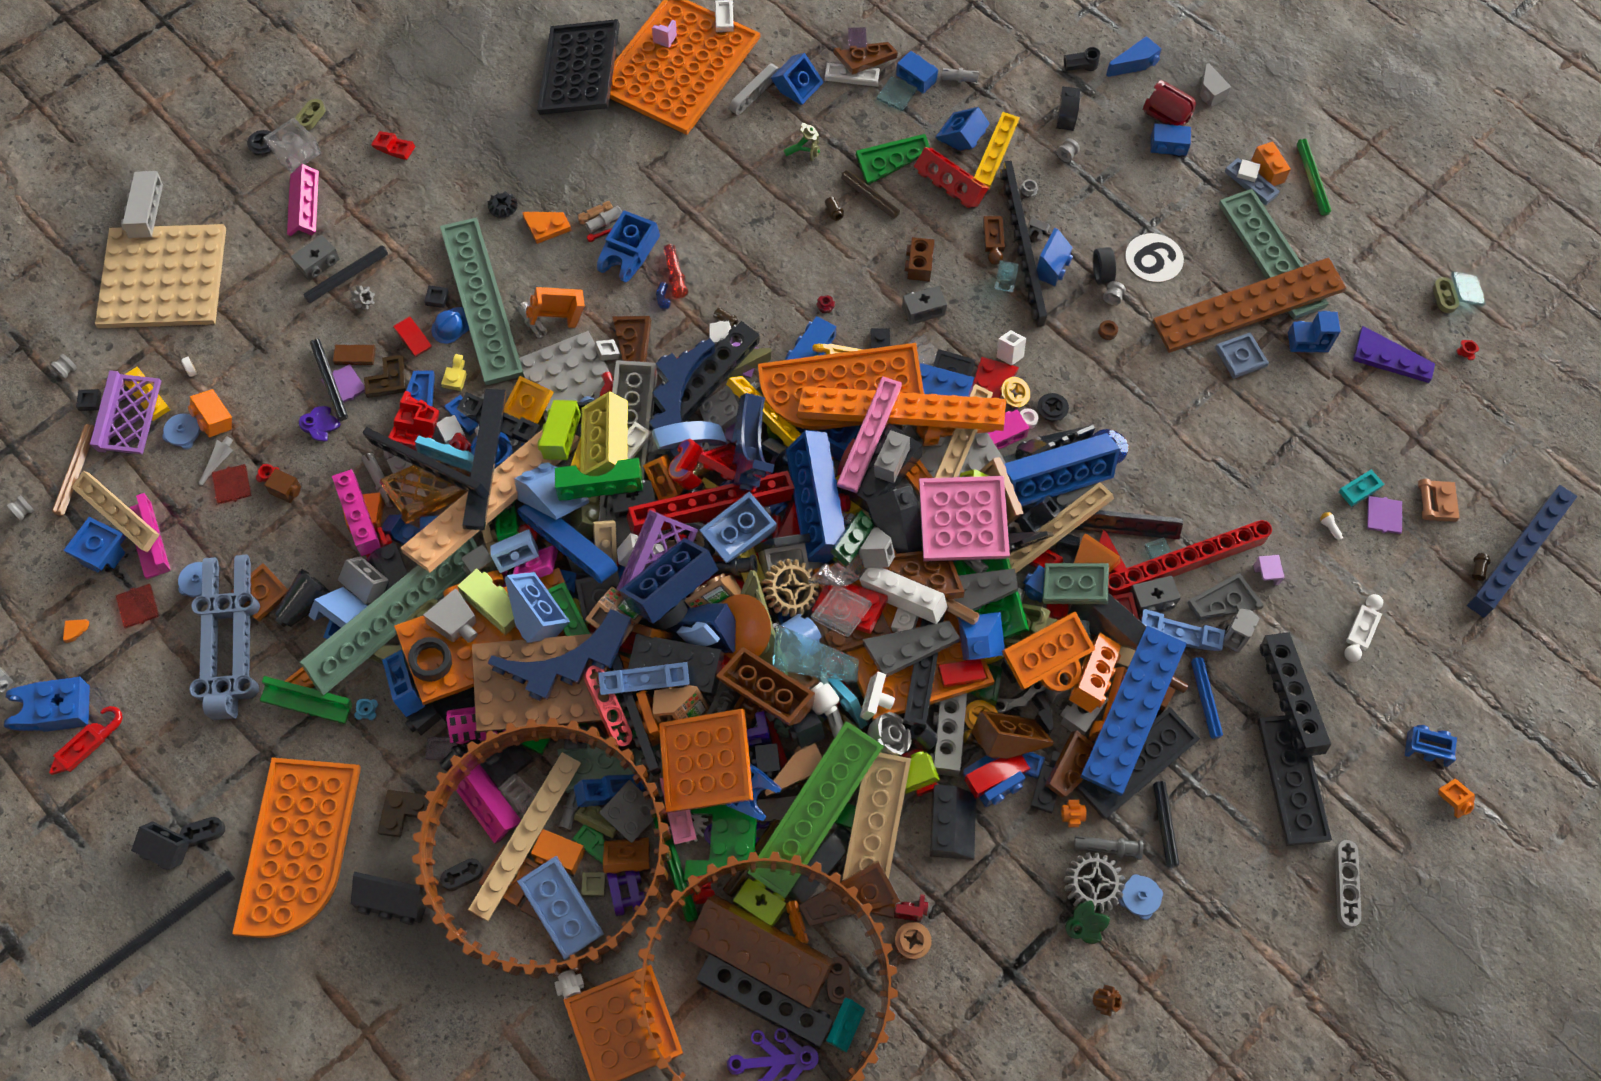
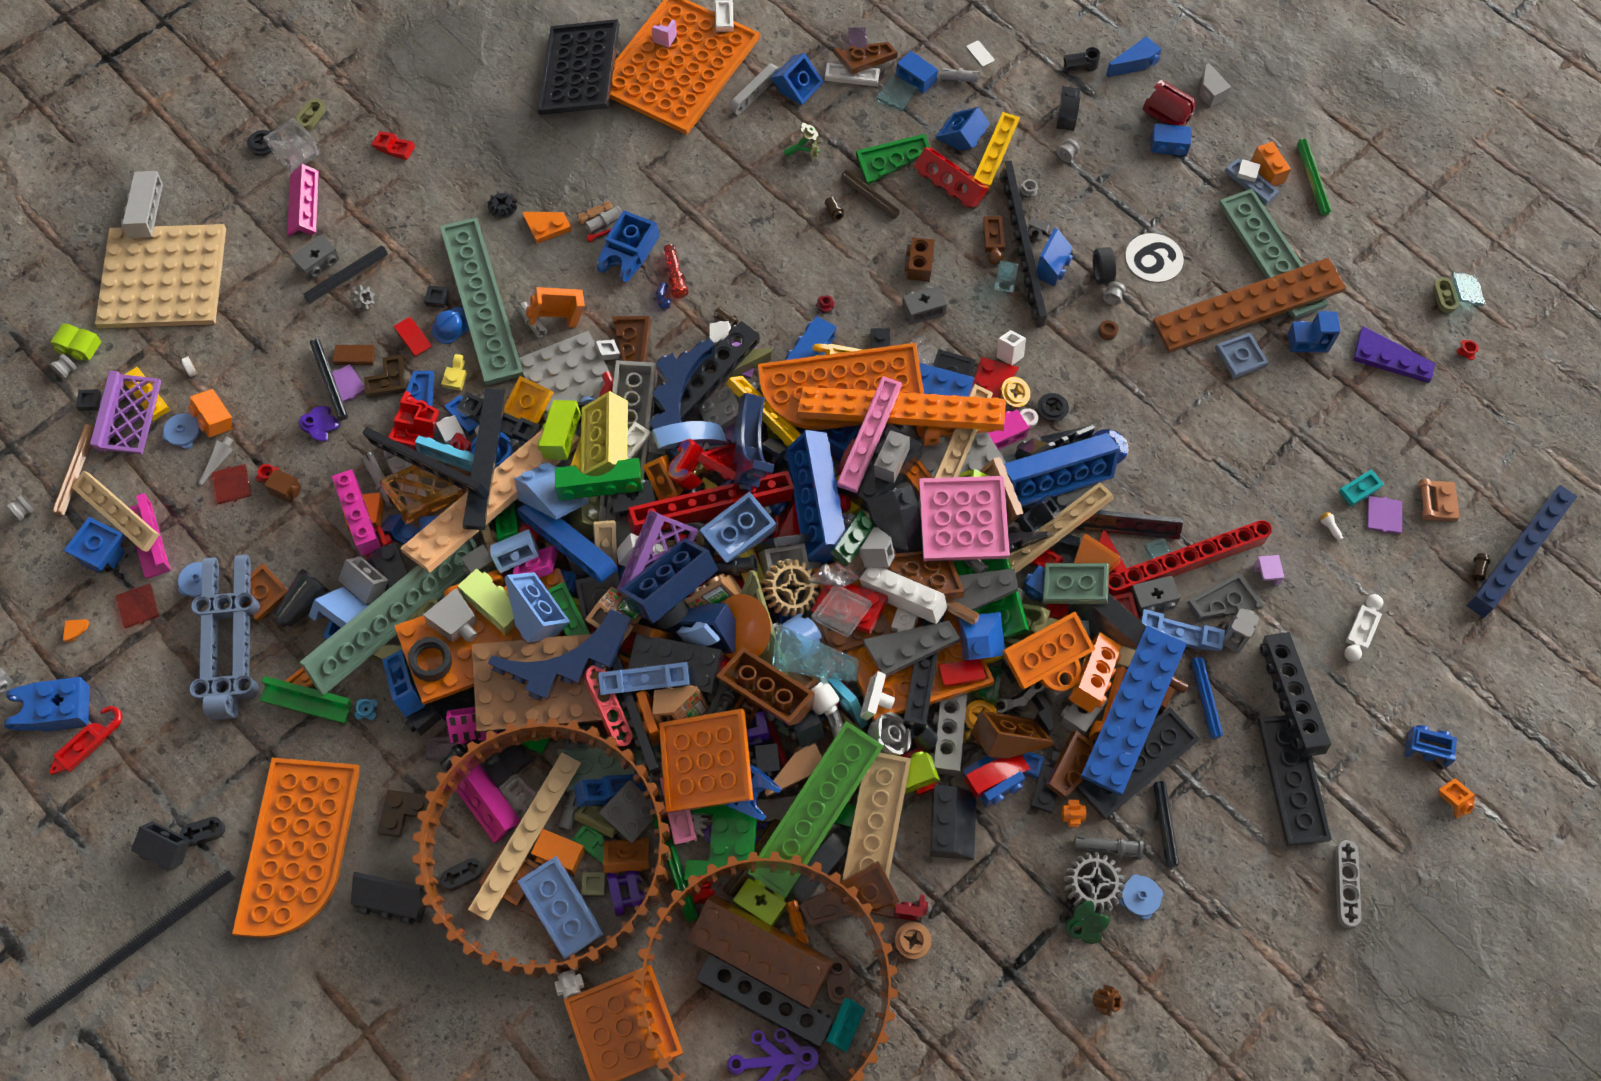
none -> lime brick [50,323,102,361]
none -> white sticker [966,41,995,66]

